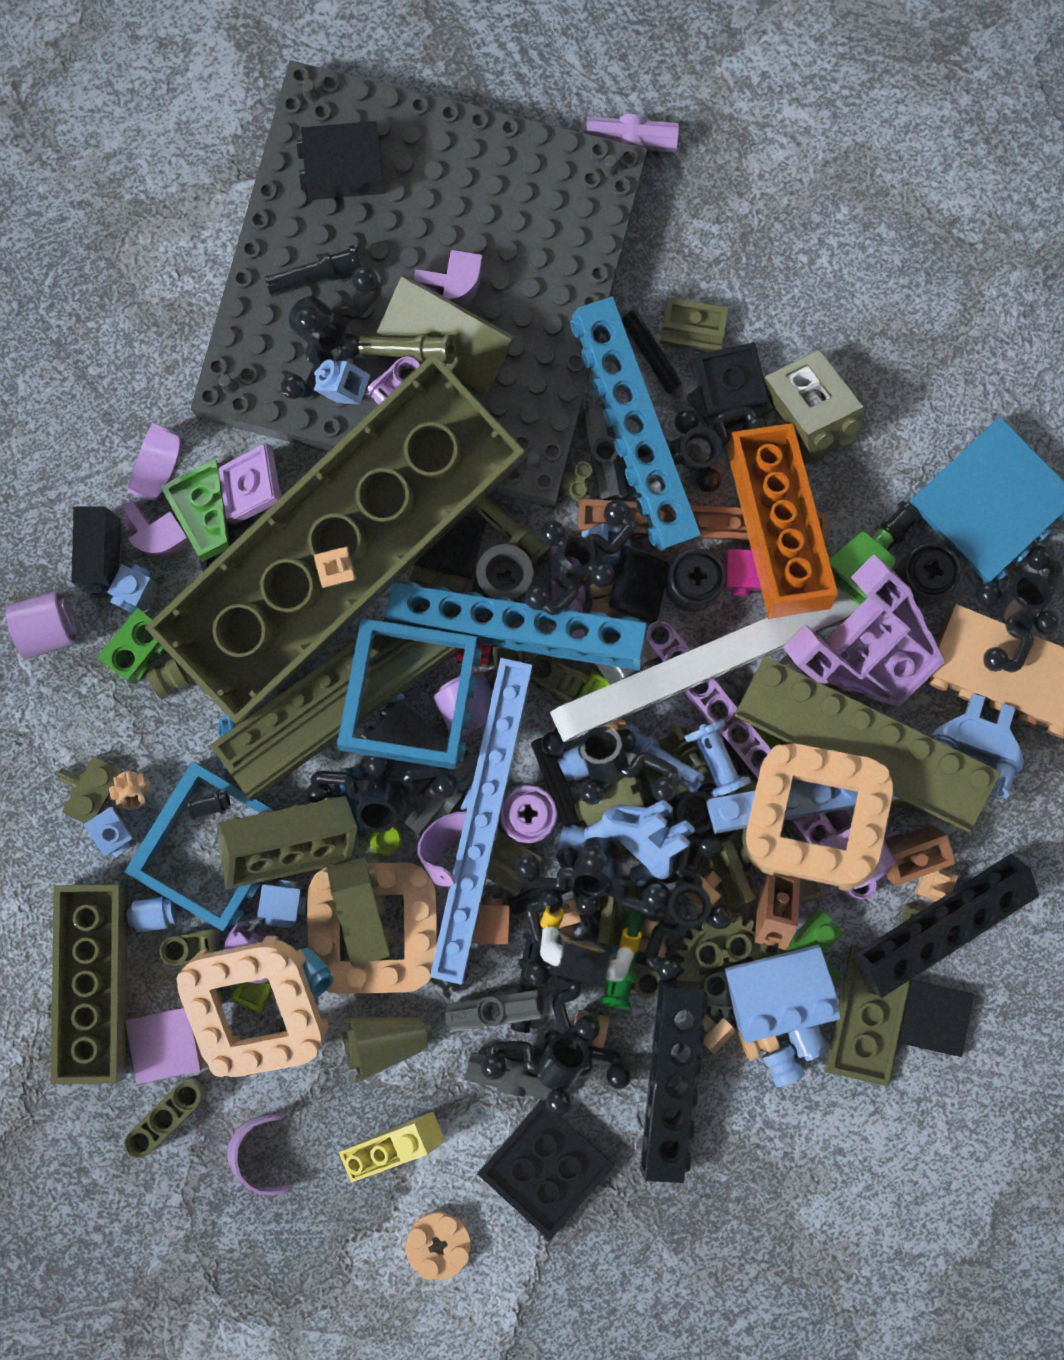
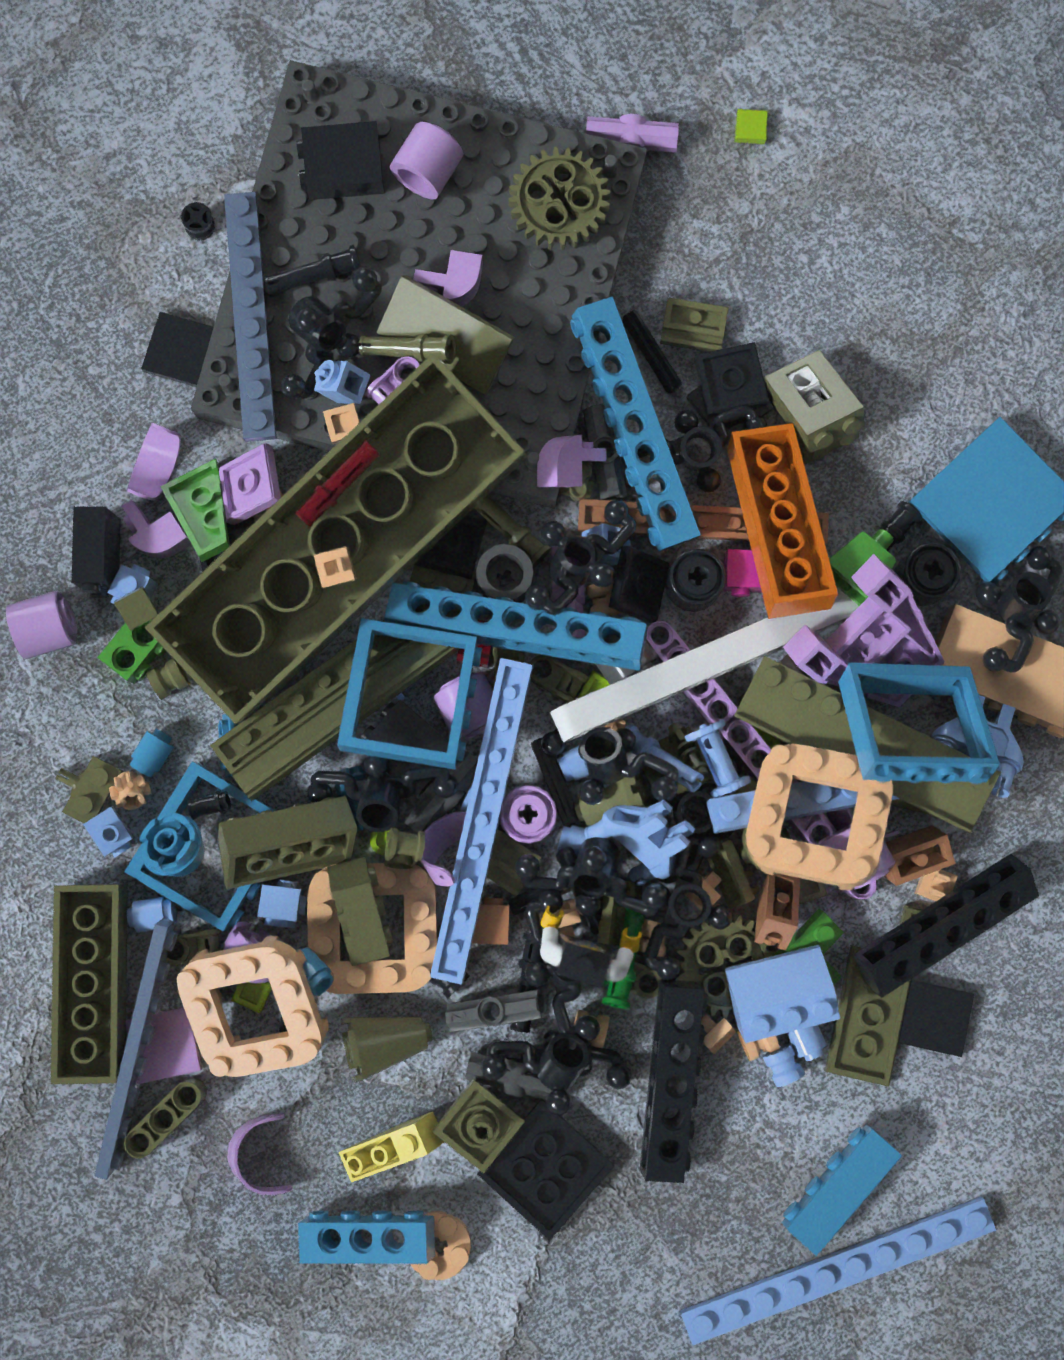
none -> sand blue plate [94,918,177,1180]
none -> olive tile [114,586,159,630]
none -> dark azure brick [129,728,174,778]
none -> dark azure cone [139,813,205,877]
none -> black tile [141,312,214,387]
none -> black wheel [181,202,215,240]
none -> sand blue plate [224,192,277,442]
none -> dark red pin [295,440,381,527]
none -> dark azure brick [298,1210,435,1264]
none -> light nougat tile [323,403,360,444]
none -> olive piece [384,828,425,869]
none -> lavender piece [390,122,464,199]
none -> olive plate [432,1078,525,1174]
none -> olive gear [508,147,610,250]
none -> lavender brick [537,435,606,487]
none -> light blue plate [680,1197,996,1346]
none -> lime tile [735,109,768,144]
none -> dark azure brick [782,1124,902,1256]
none -> dark azure window [838,663,1000,784]

